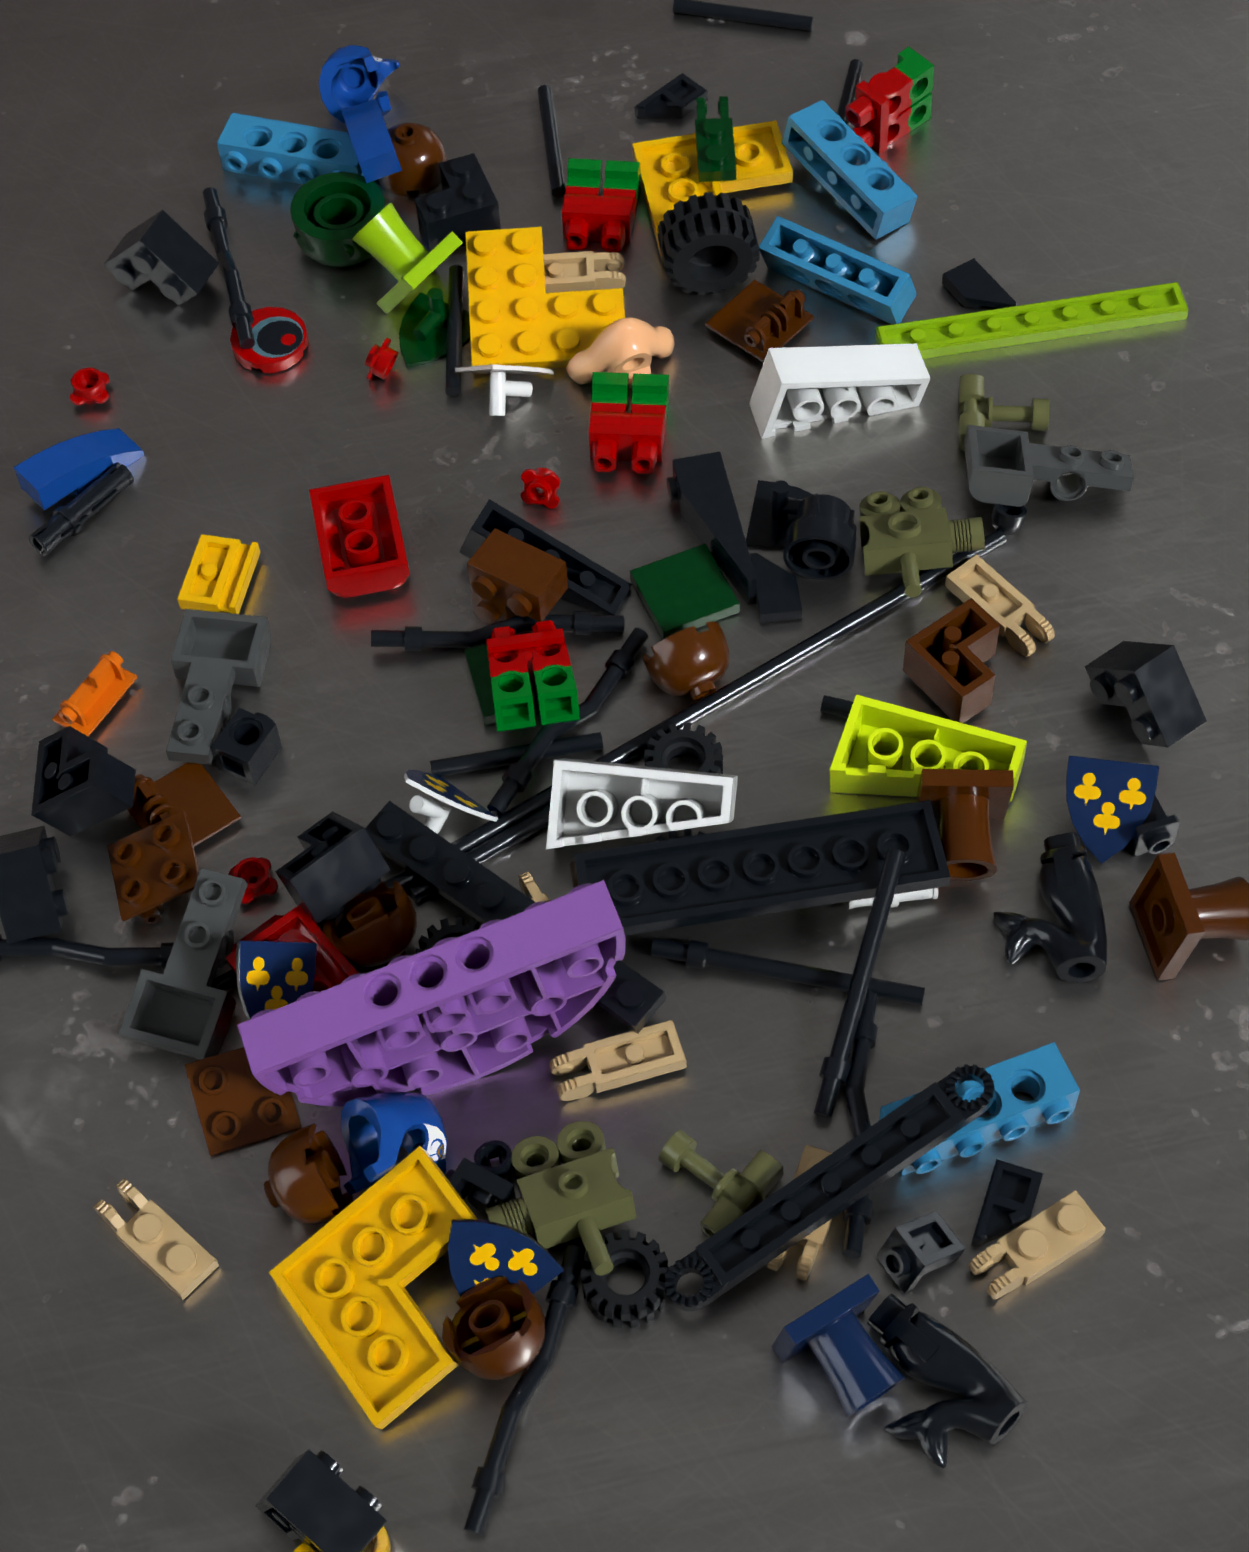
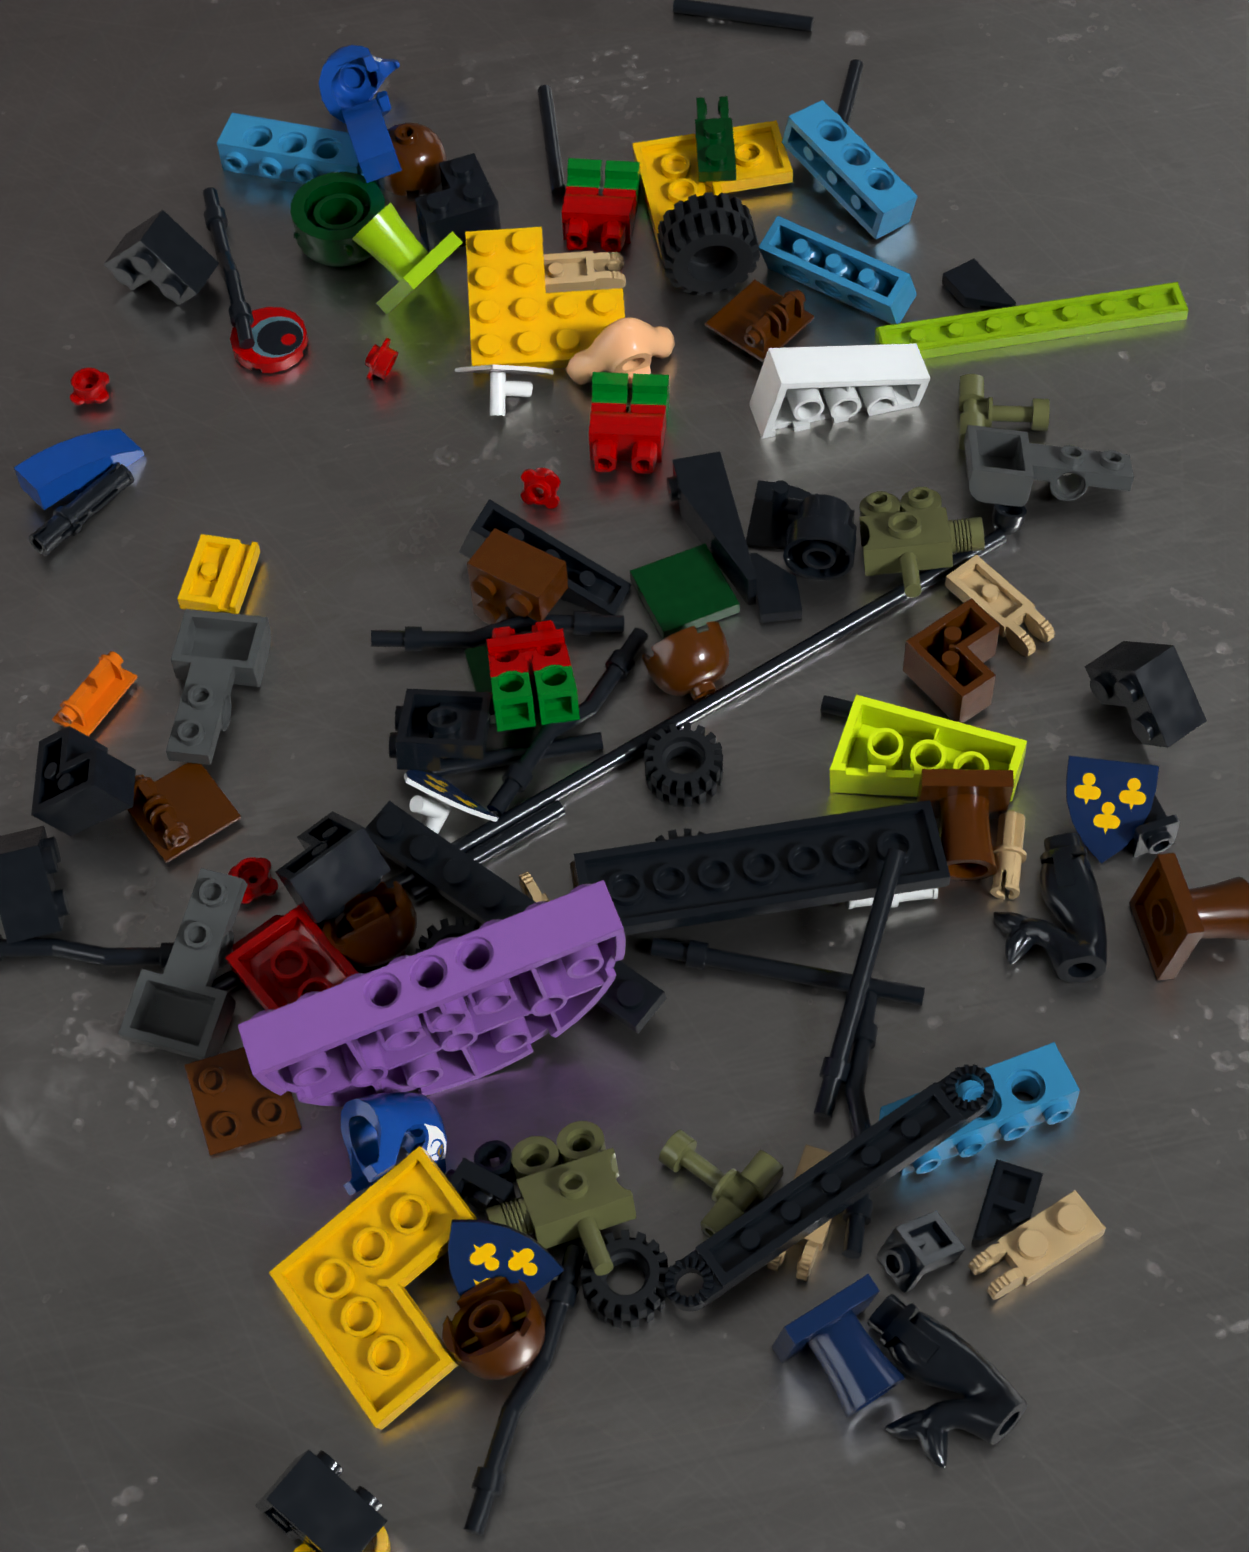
tan hinge [93,1178,219,1300] -> none
reddish brown hinge [107,810,199,924] -> none
black brick [211,708,282,786] -> none
dark blue shield [236,941,317,1020] -> none
reddish brown cylinder [264,1124,353,1225] -> none
red slope [309,475,410,598] -> none
dark green shield [399,288,471,368] -> none
black bar [445,265,464,396] -> none
white wedge [546,758,738,849] -> none
tan hinge [549,1020,687,1102] -> none
black tile [634,73,708,119] -> none
red hips [845,46,934,154] -> none
none -> black plate [389,689,493,772]
none -> tan axle [990,810,1027,899]

